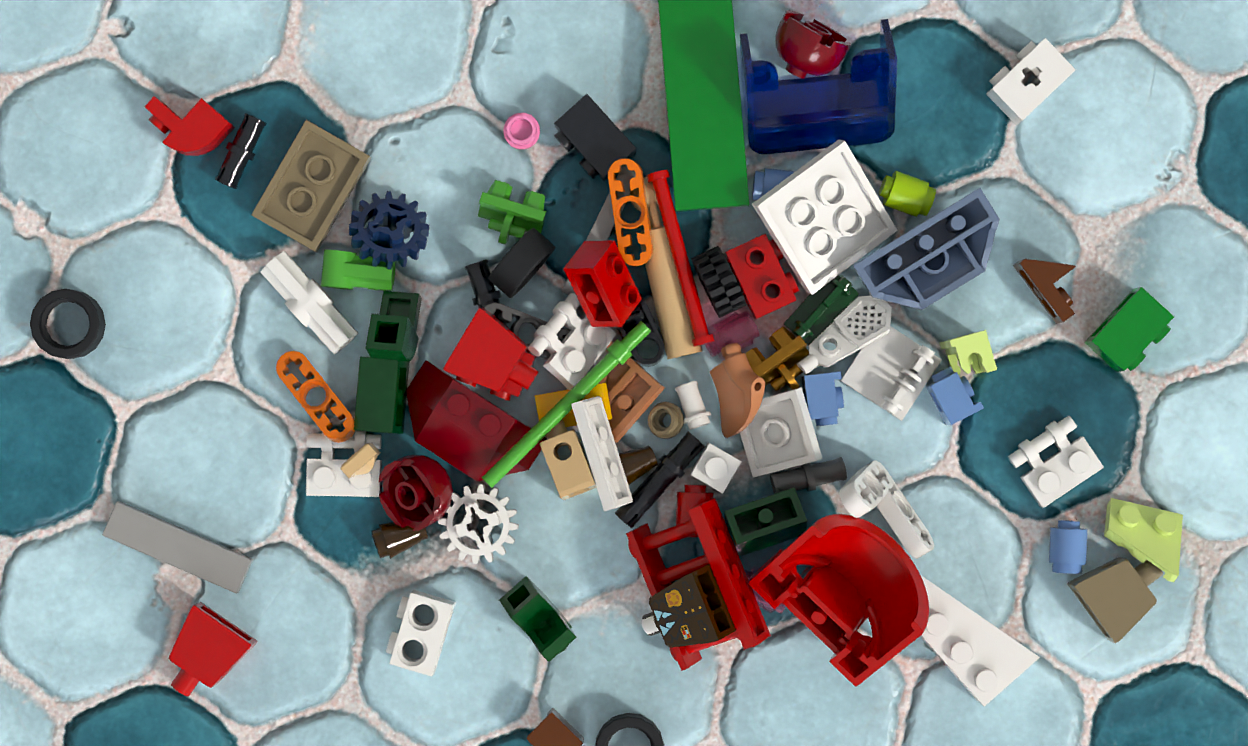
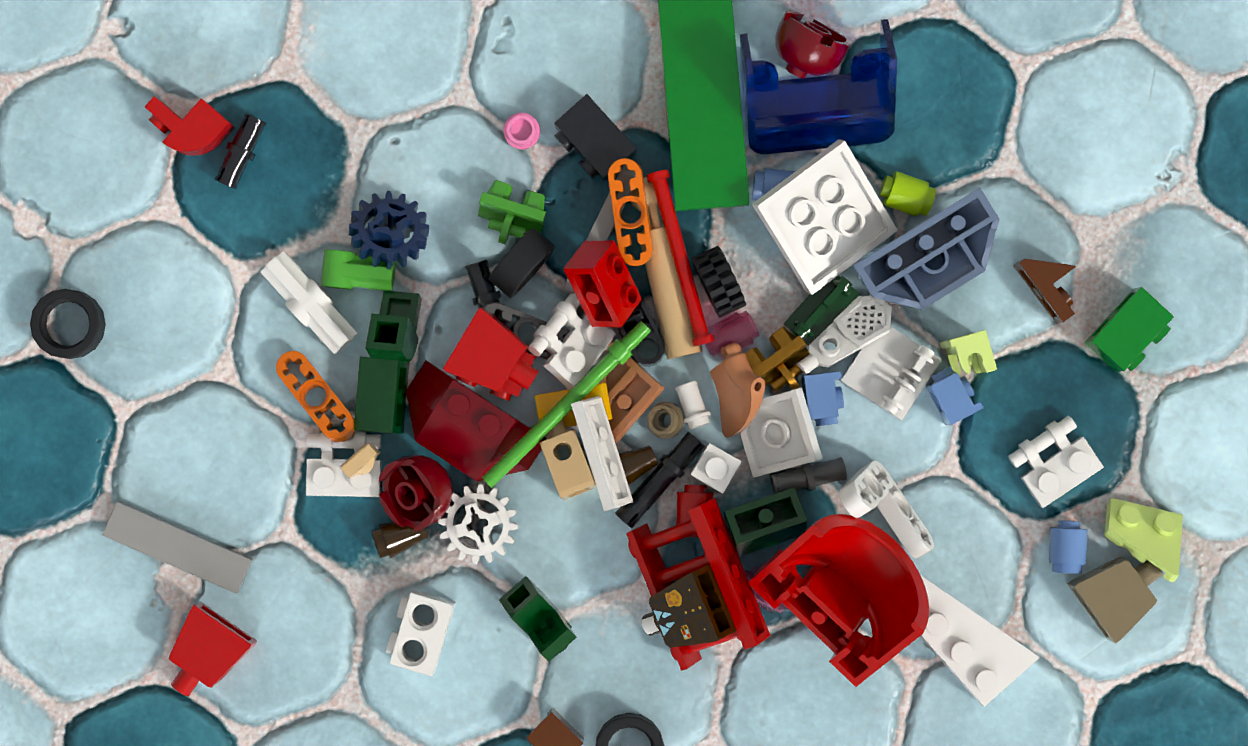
dark tan plate [251,120,371,252] -> none
red brick [724,233,799,321] -> none
white brick [986,38,1076,125] -> none

